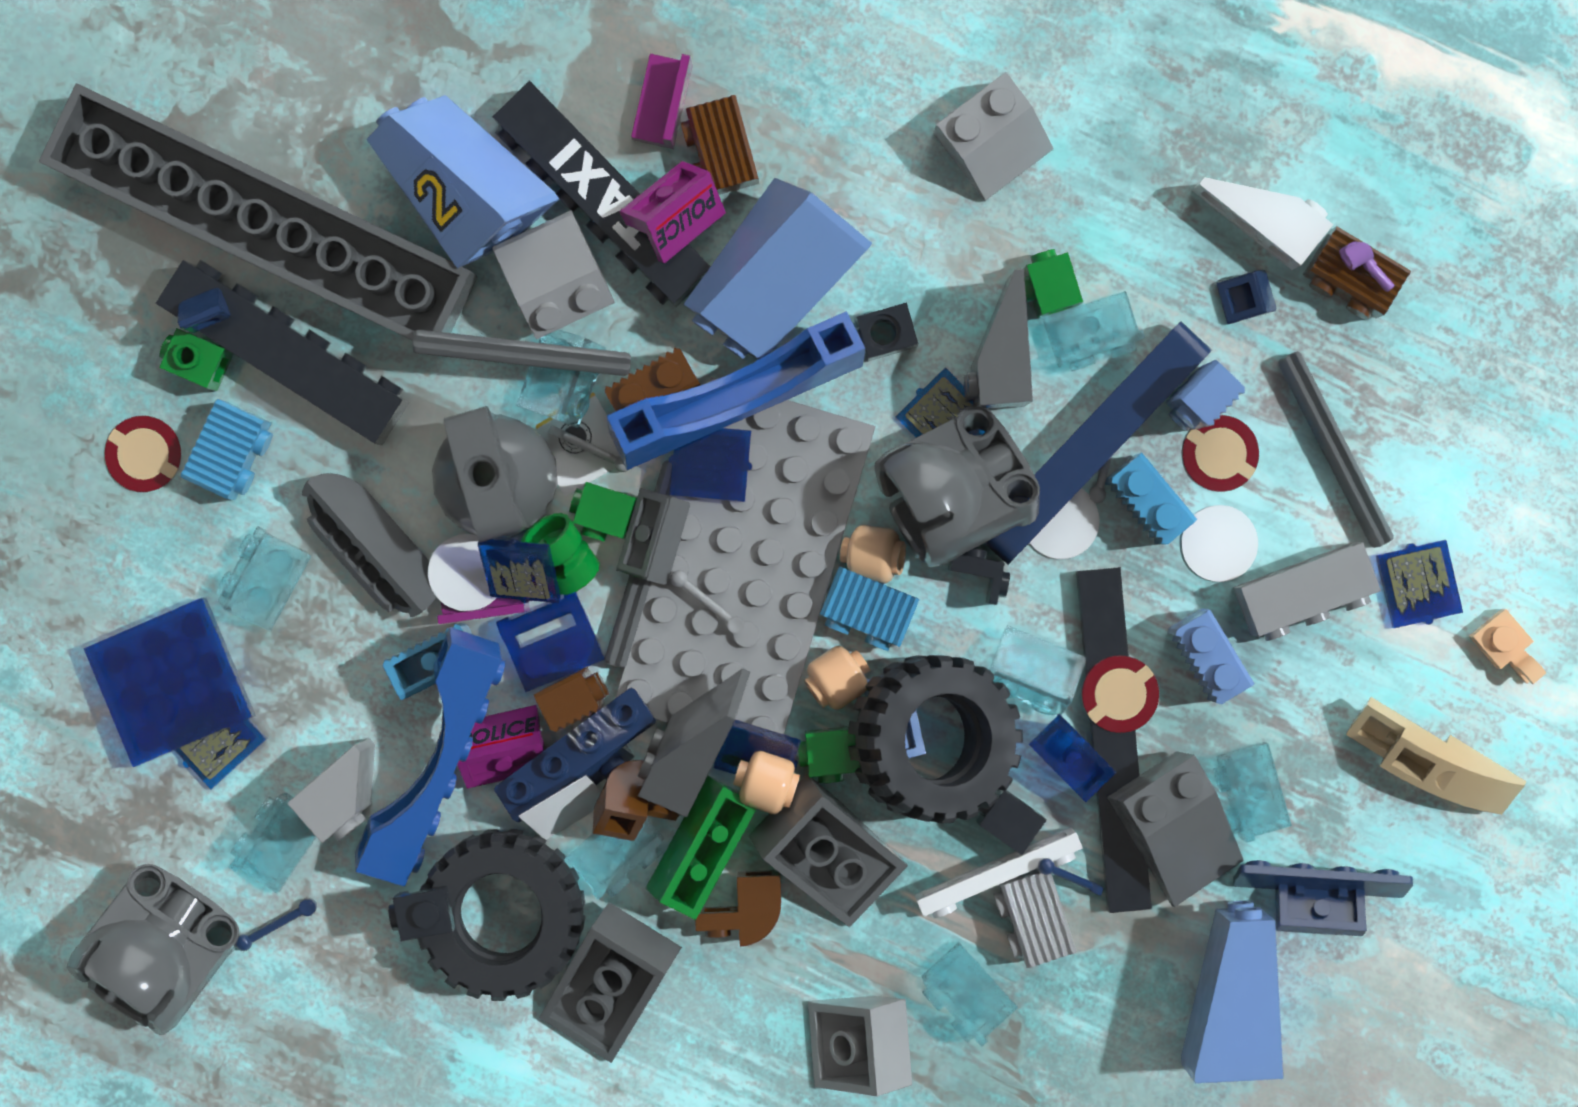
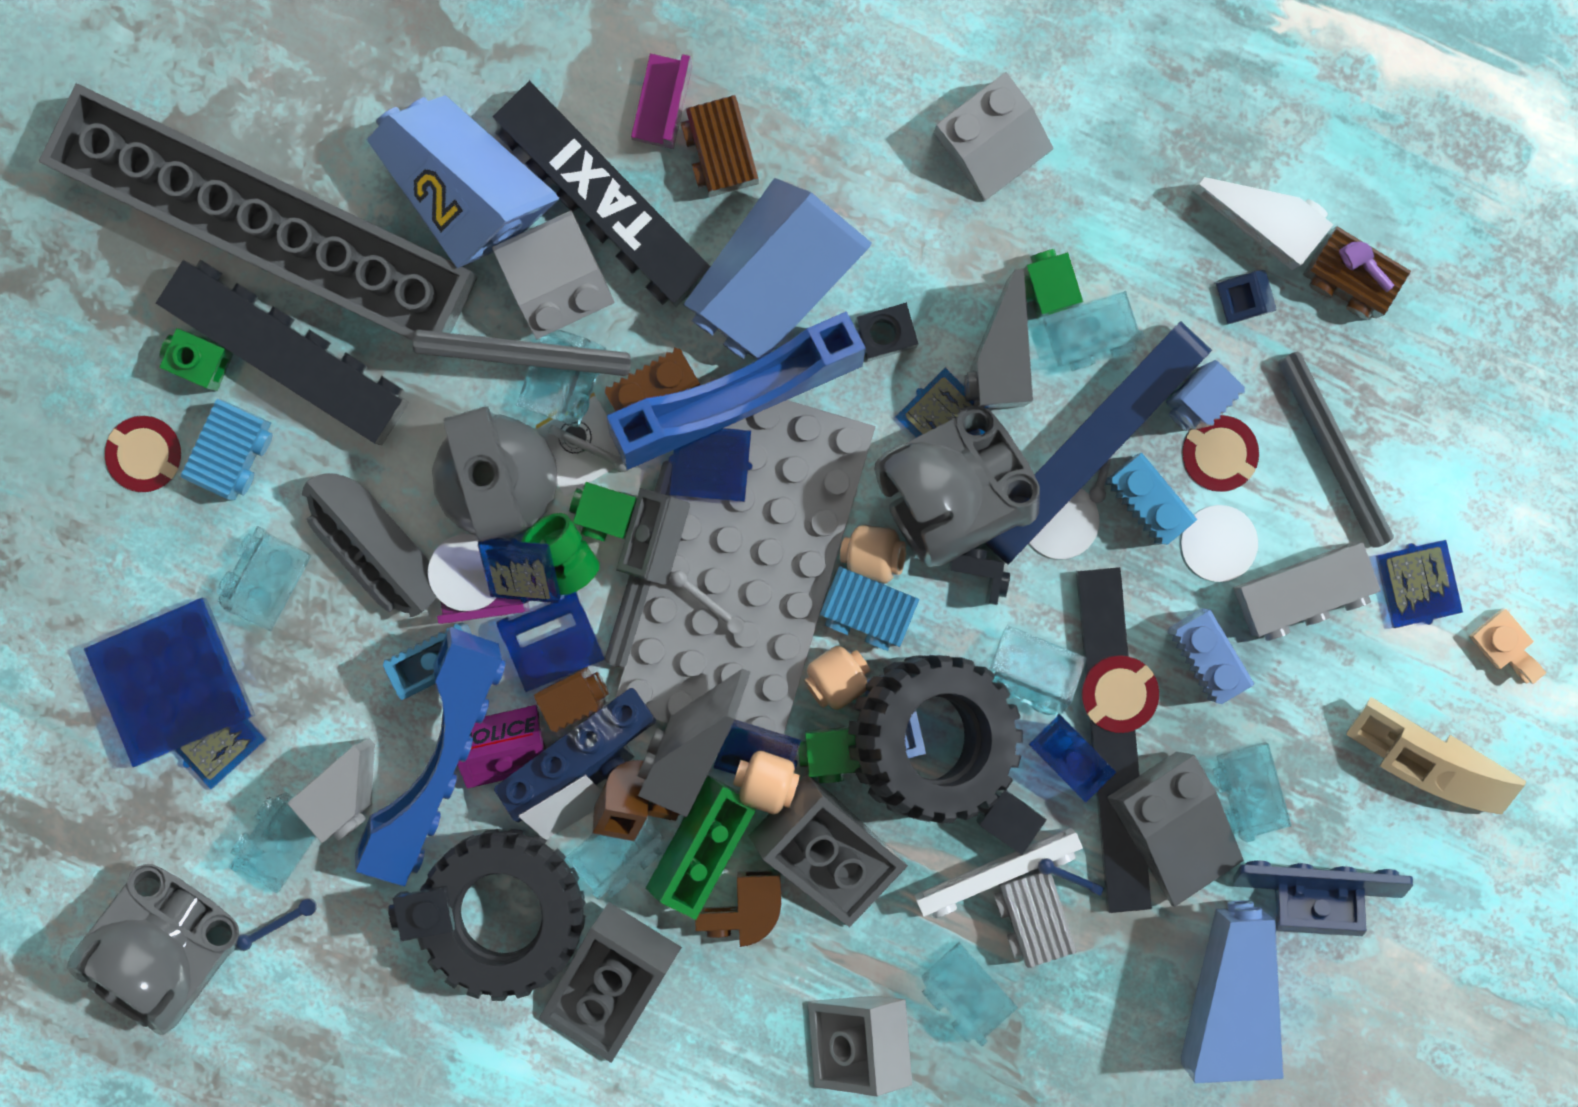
dark blue slope [178,288,231,333] -> none
magenta panel [620,161,726,263] -> none

